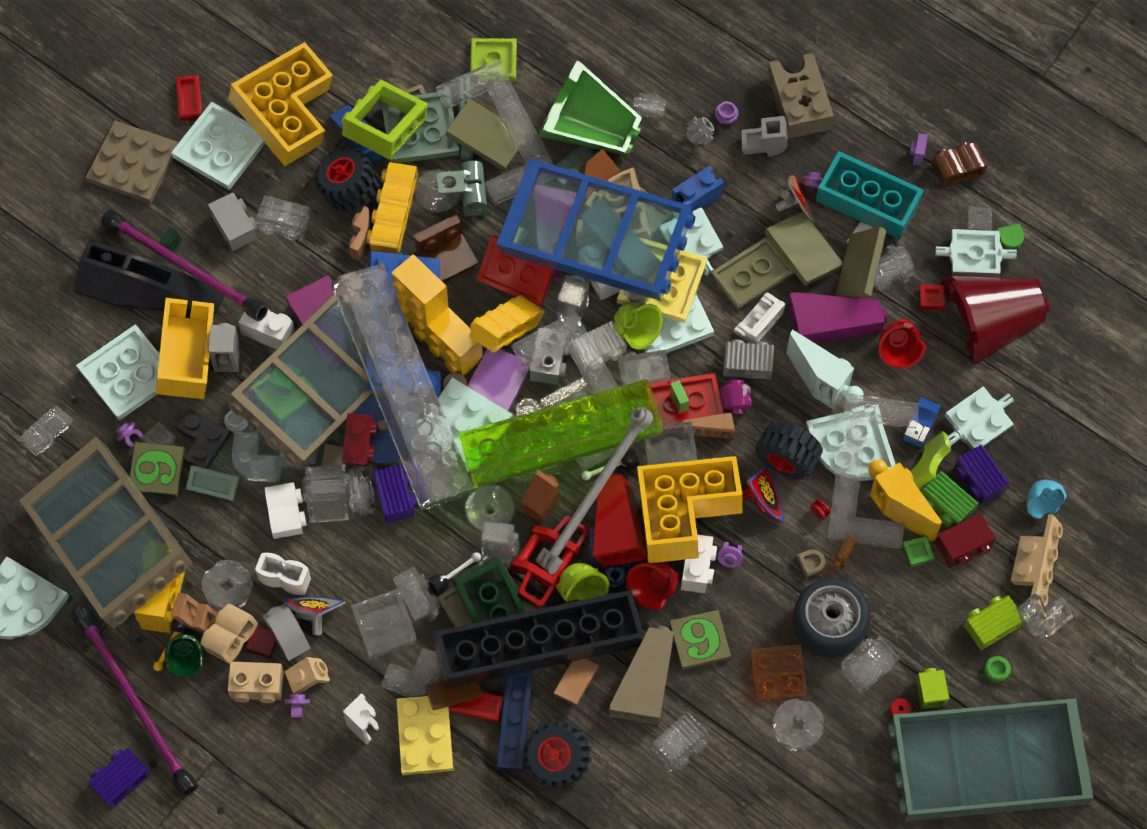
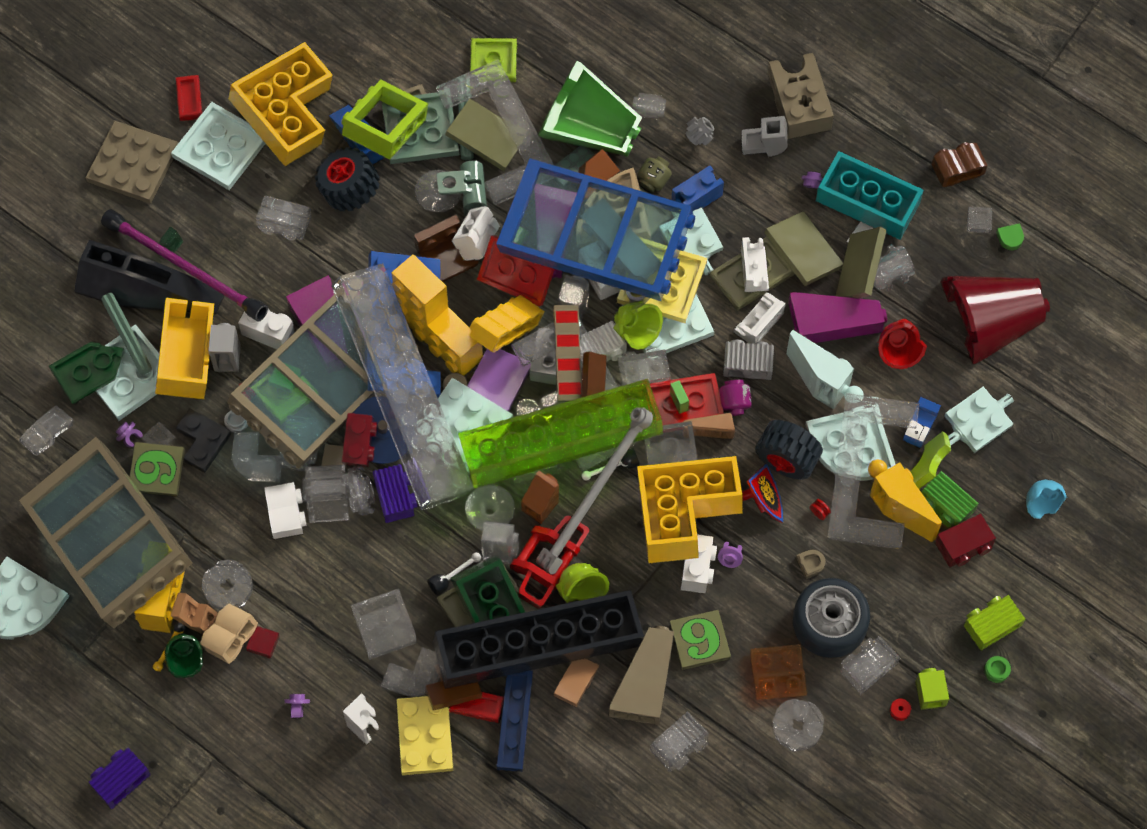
magenta hose [70,605,198,797] -> none
sand green tile [186,465,240,501] -> none
light grey brick [208,192,258,252] -> none
tan brick [228,662,284,703] -> none
white brick [255,553,311,595] -> none
light grey brick [262,604,311,661] -> none
shield [283,597,346,635] -> none
tan bracket [284,657,330,694] -> none
medium nougat slope [349,206,371,262] -> none
yellow brick [366,162,418,254] -> none
clear bracket [393,566,441,622] -> none
black wheel [523,722,592,787] -> none
dark blue piece [589,527,639,589] -> none
red slope [593,474,648,567] -> none
red helmet [626,560,679,610] -> none
medium lavender plate [715,102,738,124] -> none
shield [775,175,815,222] -> none
clear orange tile [835,535,857,568] -> none
clear light blue window [887,698,1093,821] -> none
bright green tile [902,536,934,568] -> none
medium lavender plate [910,133,928,166] -> none
red tile [919,284,945,310] -> none
light aqua plate [935,229,1017,277] -> none
dark purple brick [954,444,1009,504] -> none
tan bracket [1011,514,1063,615] -> none
clear plate [1017,593,1073,637] -> none
none -> dark green tile [49,342,124,404]
none -> sand green axle [101,293,152,375]
none -> white brick [452,206,500,261]
none -> tile [553,305,582,402]
none -> reddish brown tile [581,351,607,404]
none -> olive head [637,156,672,192]
none -> white hinge [741,237,769,292]

